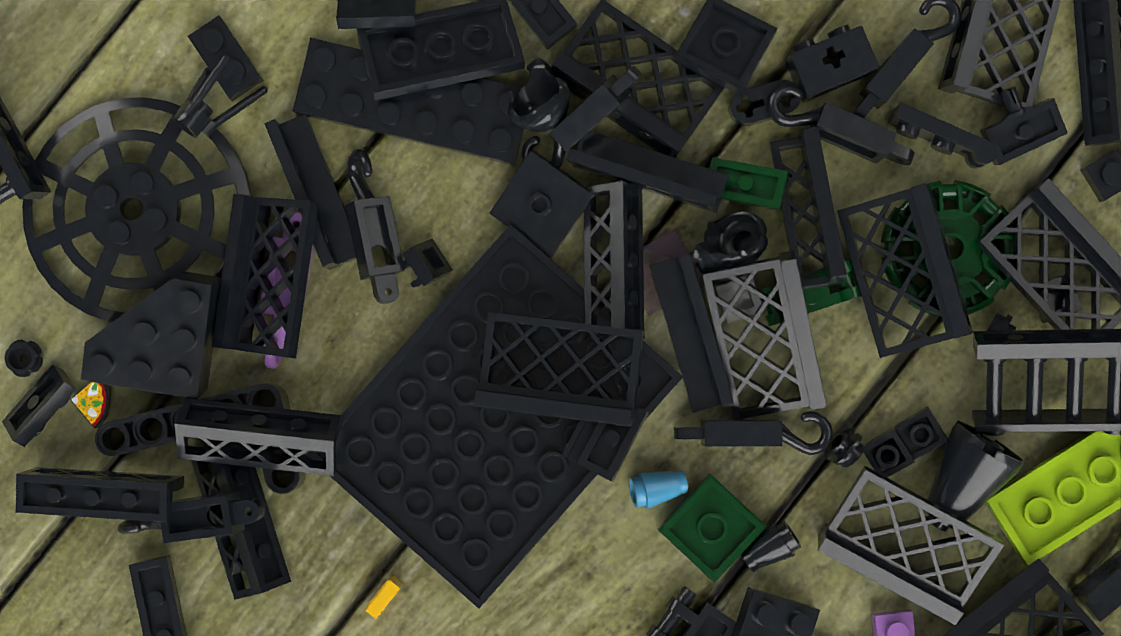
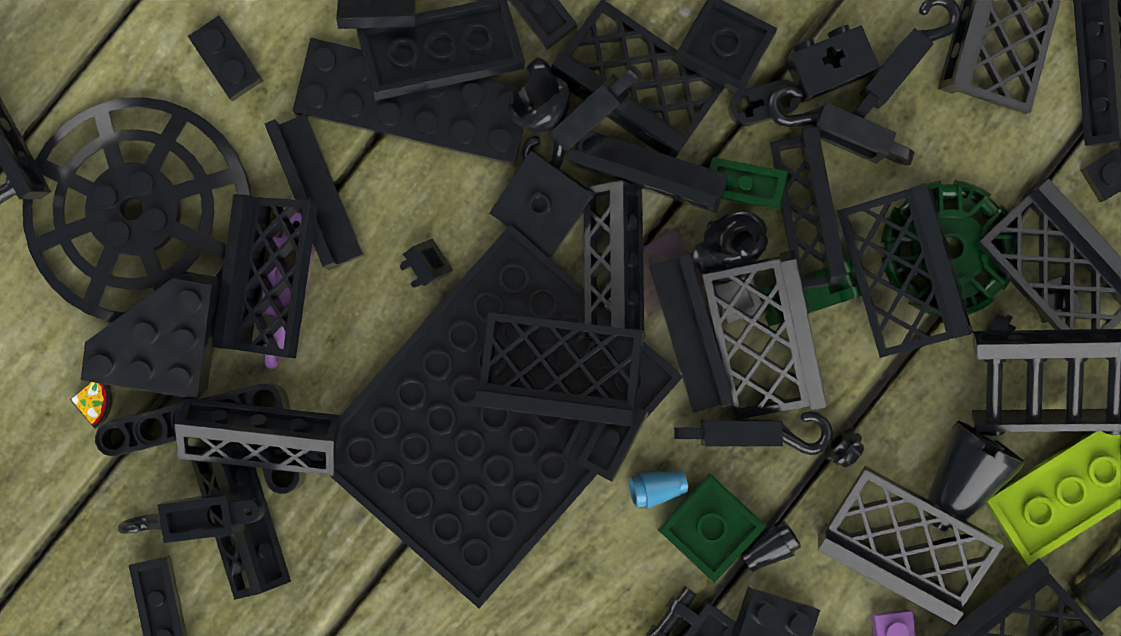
black plate [2,364,76,447] -> none
black plate [4,339,43,377] -> none
black fence [15,467,184,522] -> none
black plant [172,56,268,138] -> none
black piece [345,149,405,304] -> none
yellow tile [365,575,404,619] -> none
black slope [863,406,948,478] -> none
black plate [888,103,997,169] -> none
black plate [980,86,1068,165] -> none

